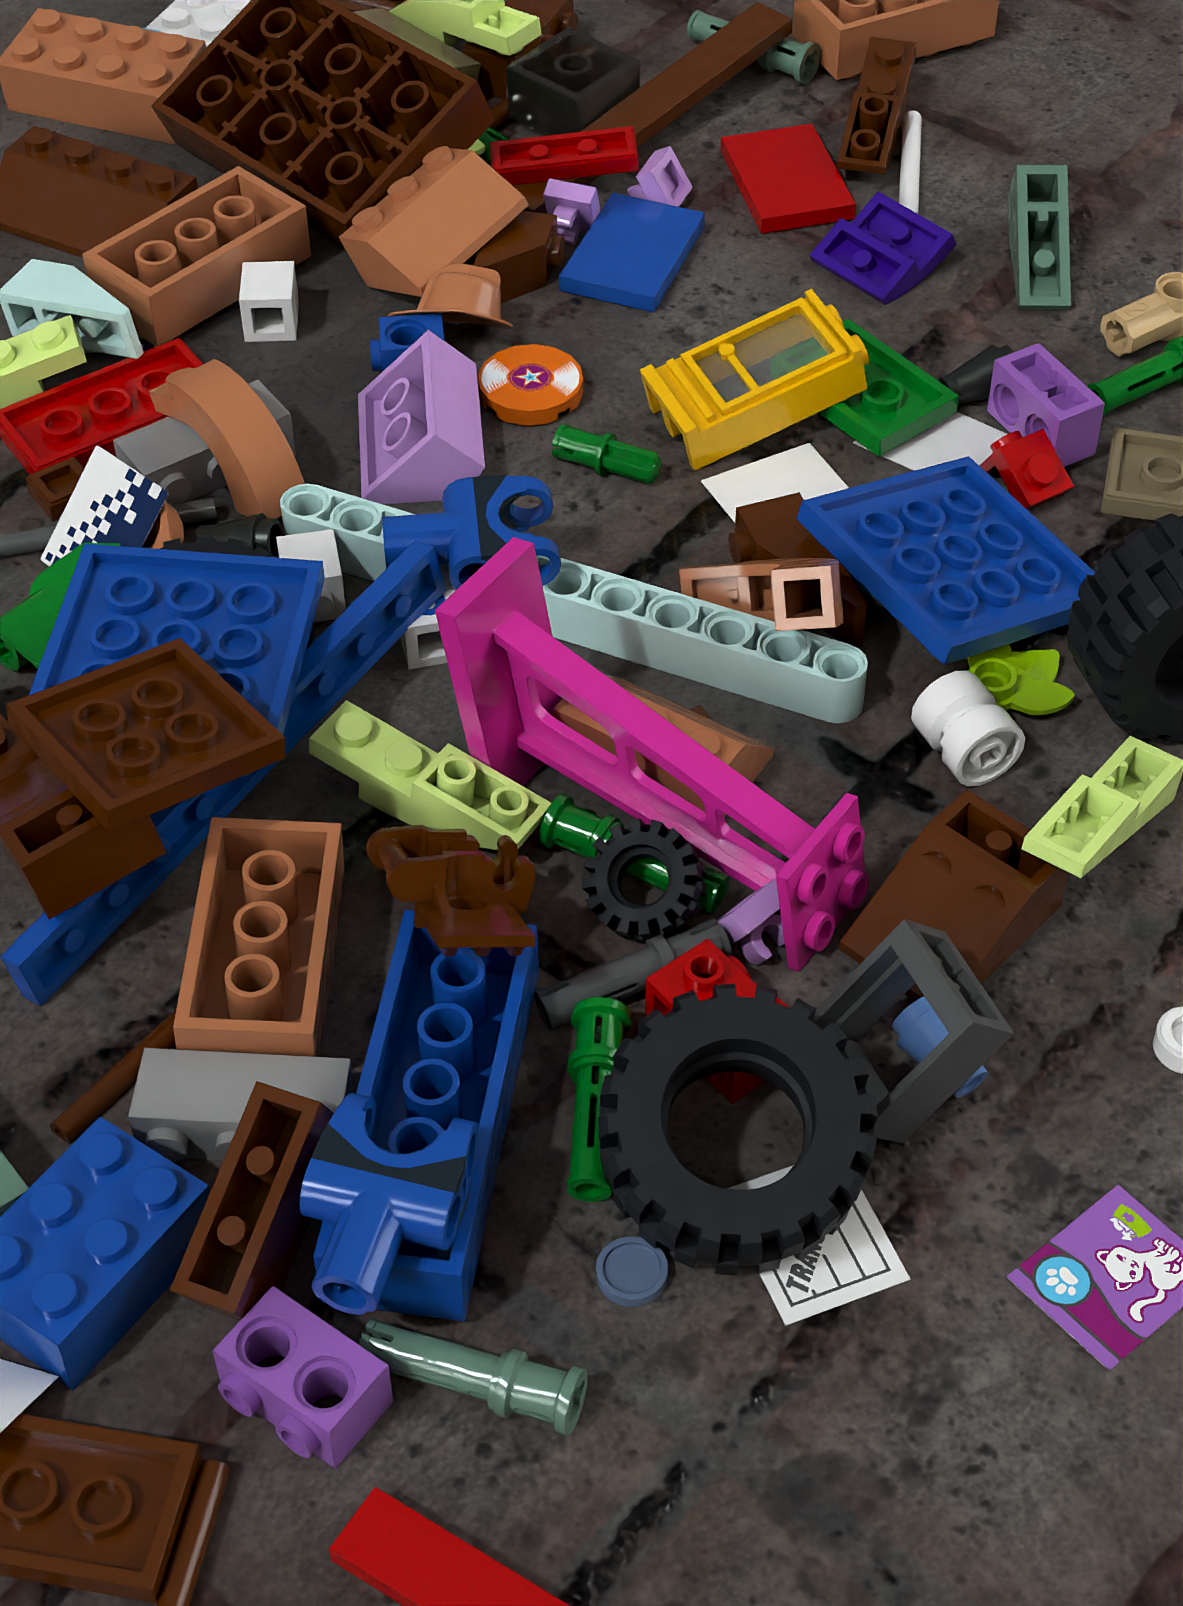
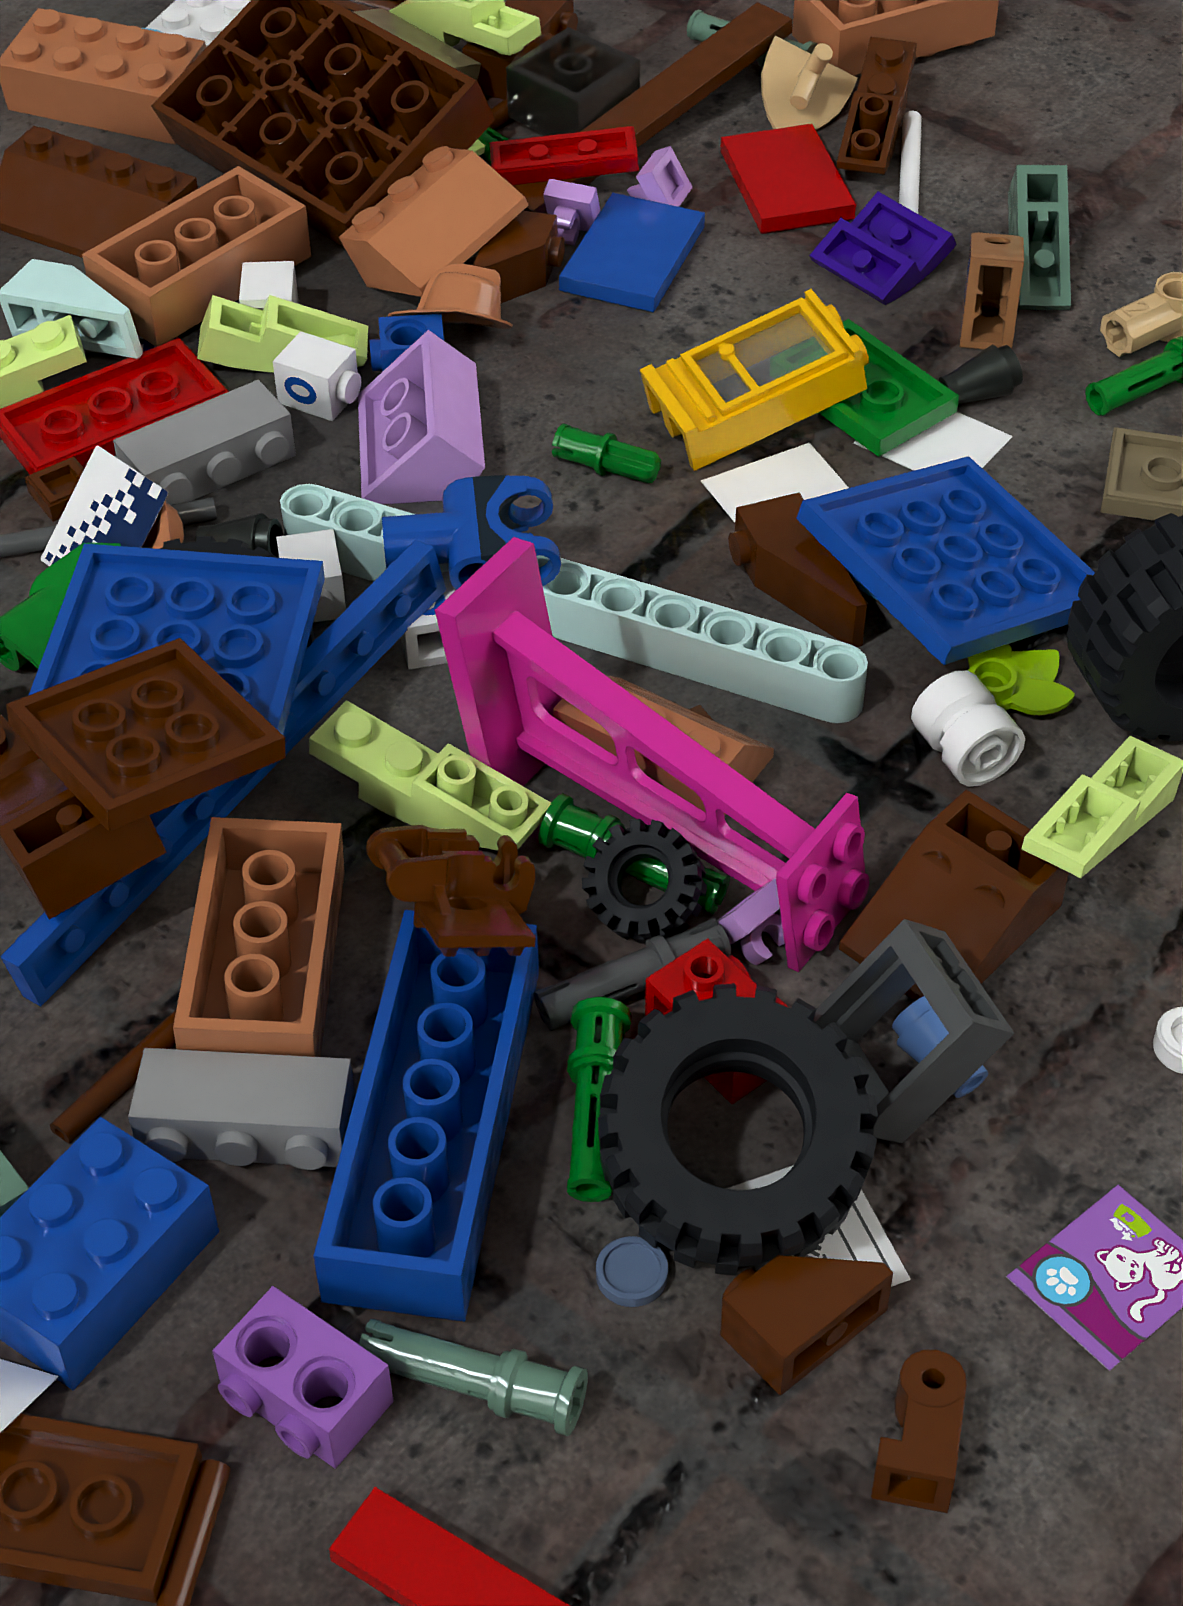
nougat arch [149,359,305,519] -> none
reddish brown brick [170,1081,334,1321] -> none
blue connector [300,1093,477,1315] -> none
orange tile [478,344,583,426] -> none
nougat arch [679,558,843,631] -> none
red bracket [979,429,1074,510] -> none
medium lavender brick [987,343,1105,467] -> none
none -> yellowish green slope [197,295,368,372]
none -> white brick [273,331,361,421]
none -> reddish brown slope [720,1255,893,1396]
none -> tan shield [761,36,858,131]
none -> reddish brown leg [871,1350,967,1513]
none -> medium nougat torso [960,232,1024,349]

